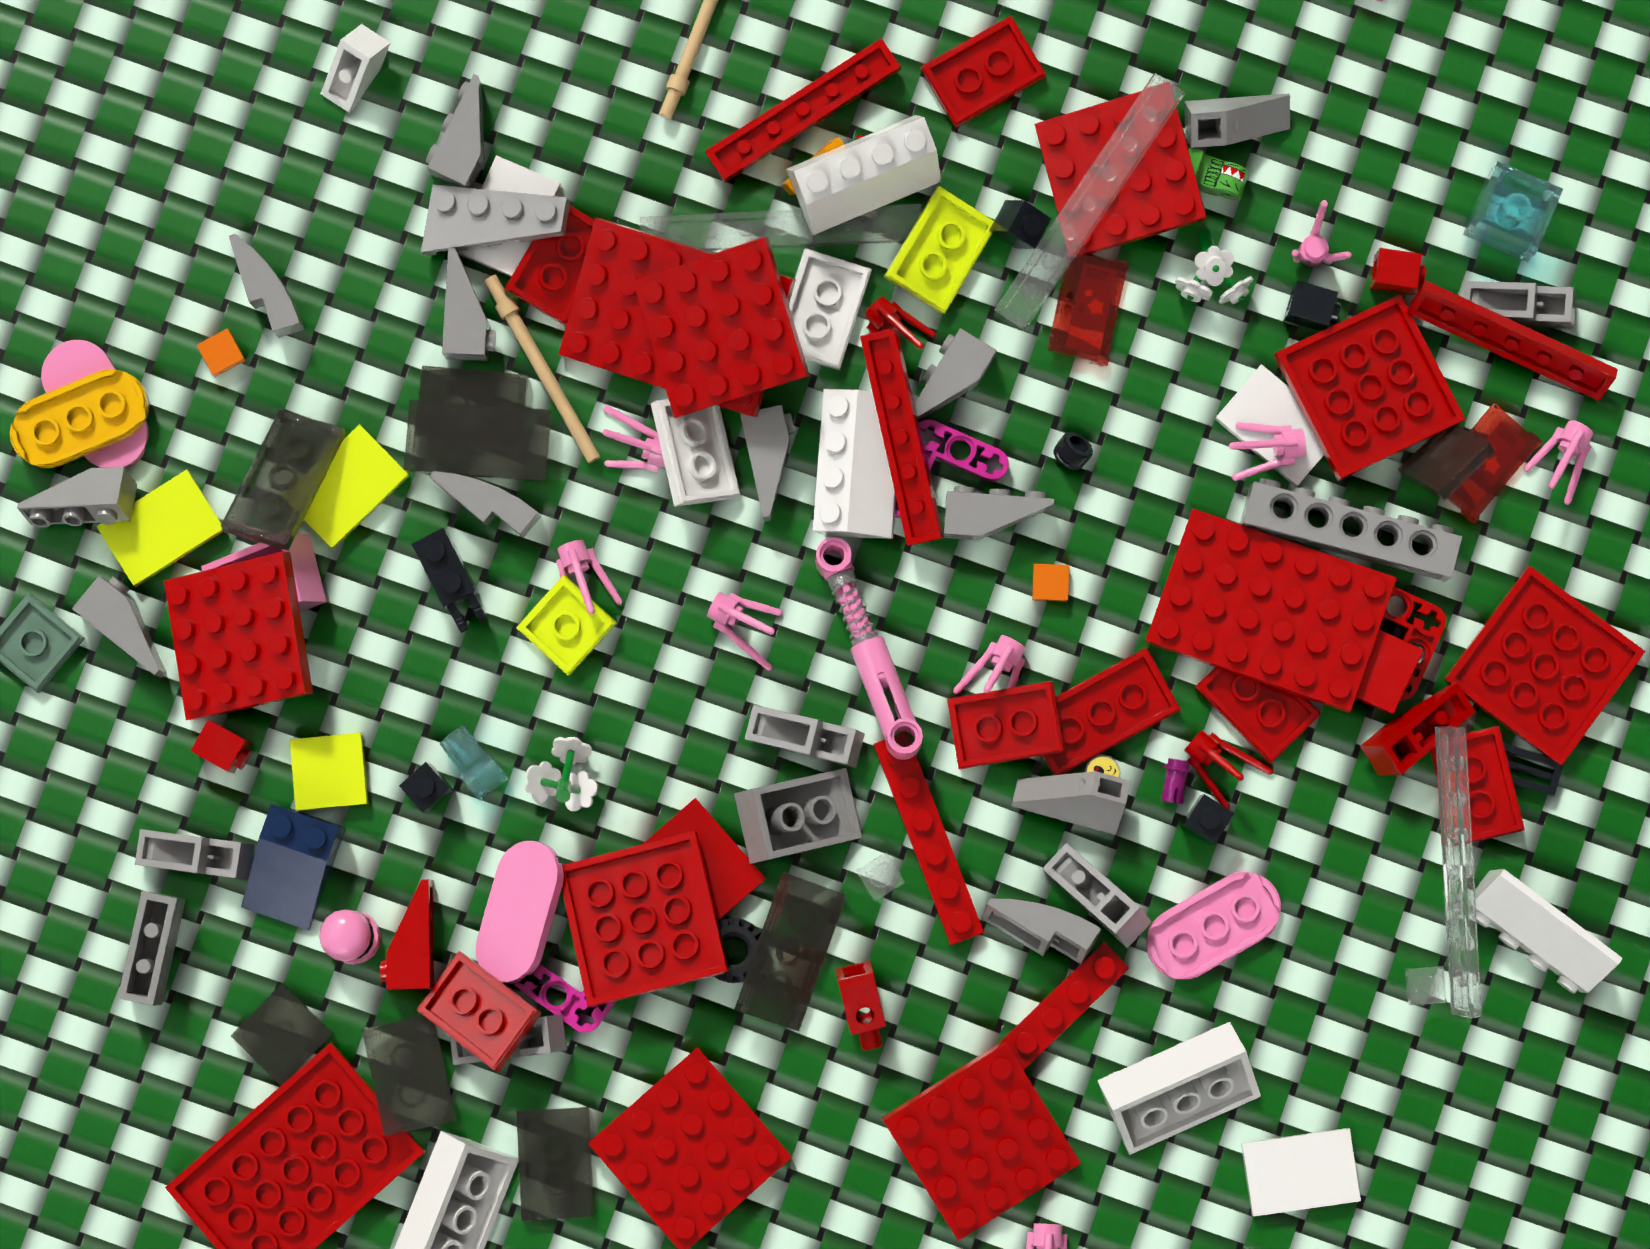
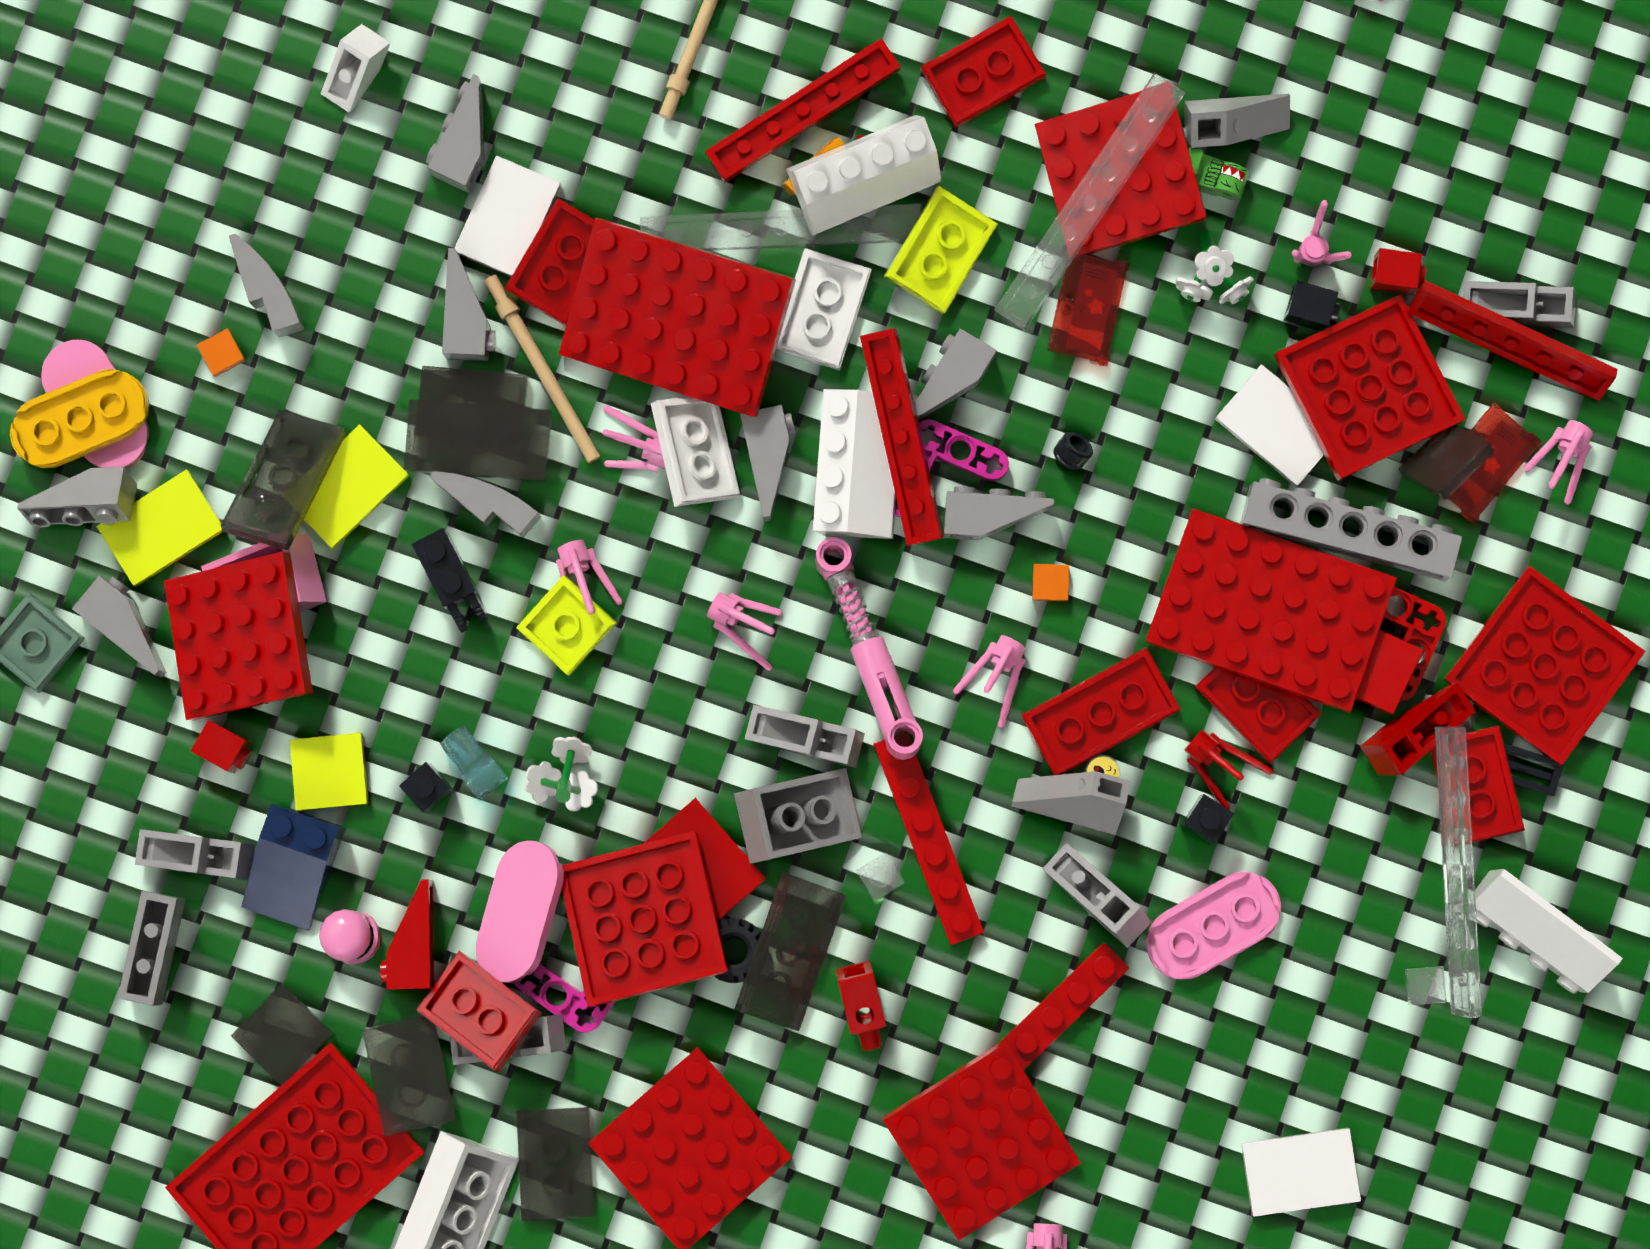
light grey wing [421,185,570,256] -> none
red plate [633,237,810,418] -> none
red plant [864,296,936,350] -> none
red tile [947,681,1065,770] -> none
light grey slope [982,898,1101,964] -> none
black brick [989,200,1052,249] -> none
white slope [1097,1022,1261,1155] -> none
magenta pin [1160,758,1192,804] -> none
bright pink plant [1229,422,1306,481] -> none
clear light blue brick [1462,161,1563,262] -> none

